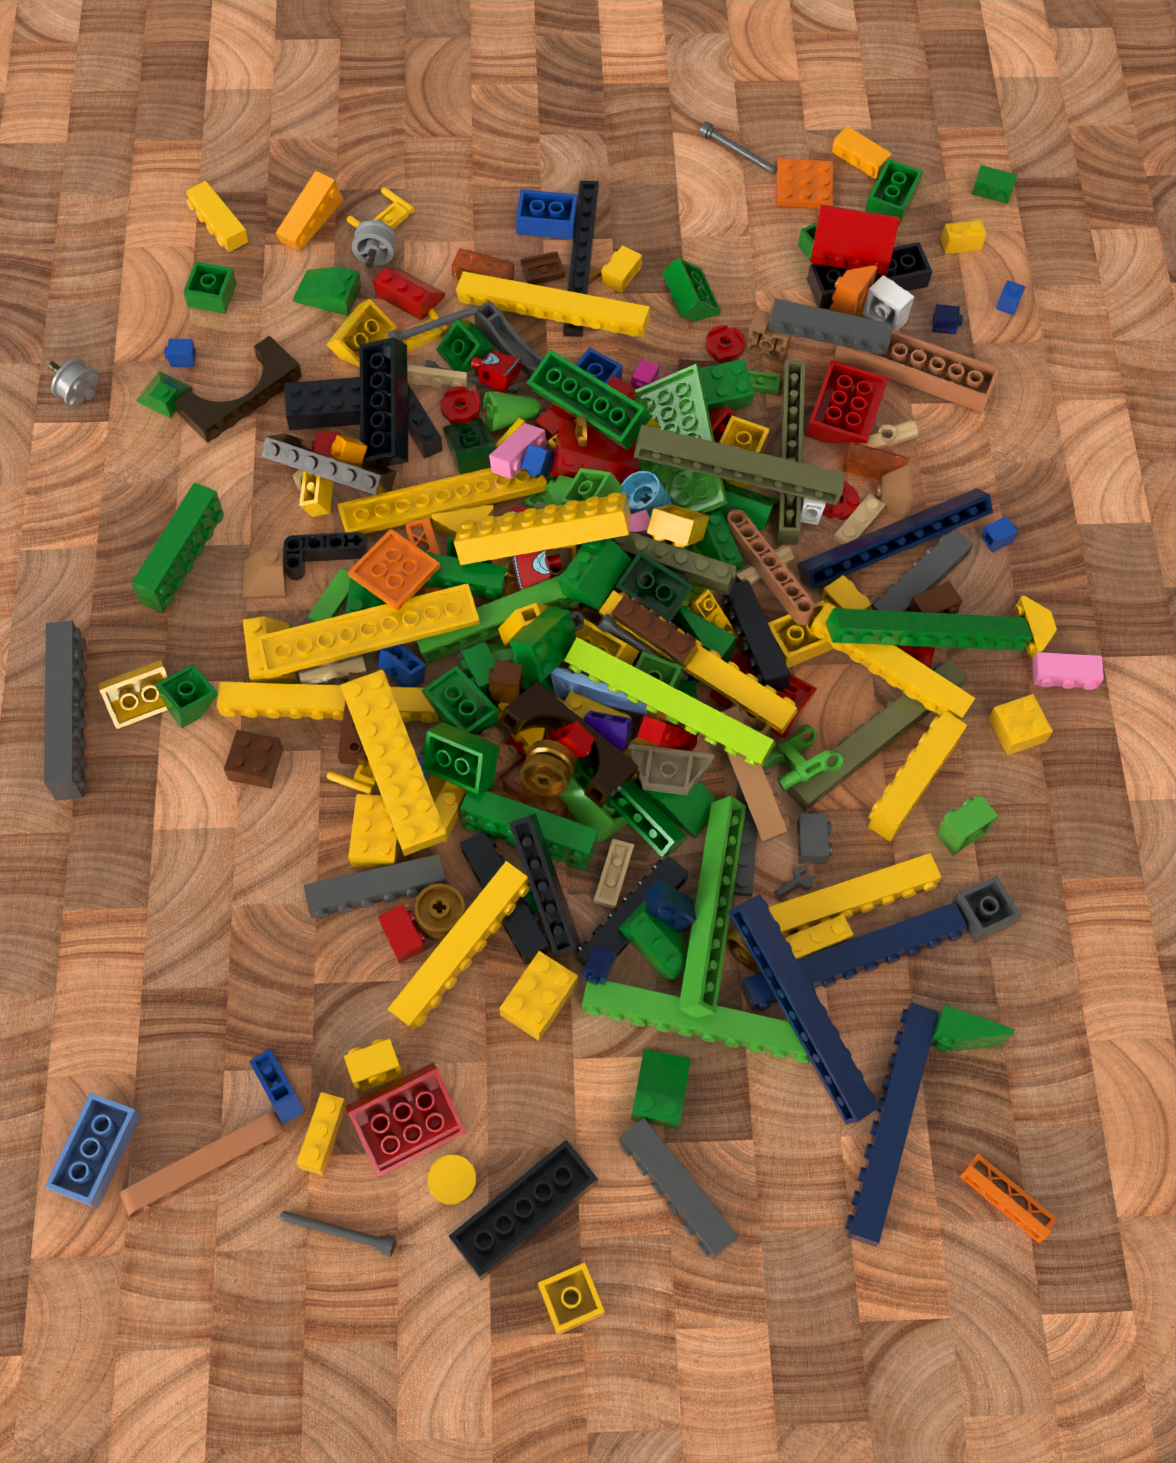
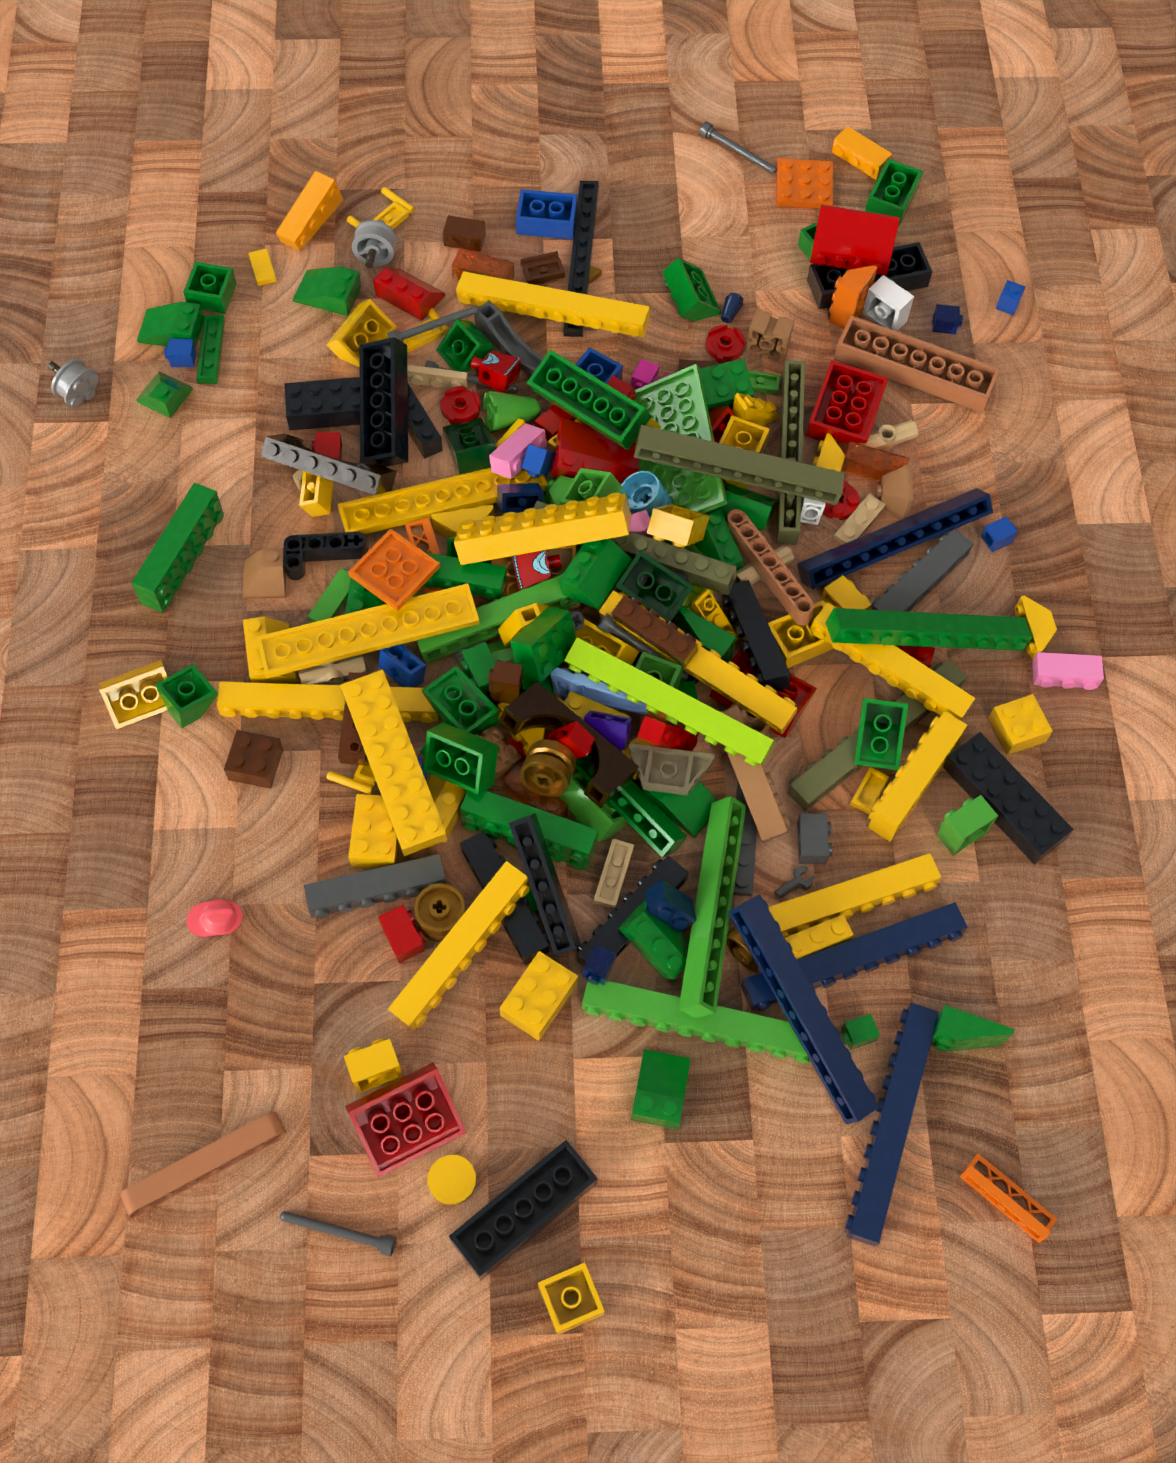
dark grey brick [44,620,87,801] -> none
medium blue brick [45,1093,141,1209] -> none
dark brown arch [174,335,302,443] -> none
yellow brick [186,181,249,252] -> none
blue slope [249,1049,305,1124] -> none
yellow brick [296,1092,347,1176] -> none
light orange brick [331,435,367,464] -> none
pearl gold tile [575,416,587,447] -> none
yellow brick [601,245,642,294] -> none
dark grey brick [620,1118,738,1259] -> none
bright green connector [762,724,843,791] -> none
dark grey brick [768,298,892,355] -> none
reddish brown brick [907,581,963,614] -> none
yellow brick [940,220,987,254] -> none
dark grey brick [953,876,1021,943] -> none
green brick [972,165,1017,204] -> none
none -> green slope [137,302,204,348]
none -> coral piece [186,899,243,937]
none -> green tile [196,315,225,384]
none -> yellow tile [248,248,277,286]
none -> reddish brown brick [443,215,486,252]
none -> dark blue brick [497,483,544,513]
none -> dark blue cone [721,293,744,323]
none -> yellow slope [732,393,780,426]
none -> yellow slope [813,433,845,472]
none -> green brick [840,1013,880,1051]
none -> yellow tile [850,766,890,815]
none -> green slope [854,698,908,770]
none -> black brick [943,732,1074,865]

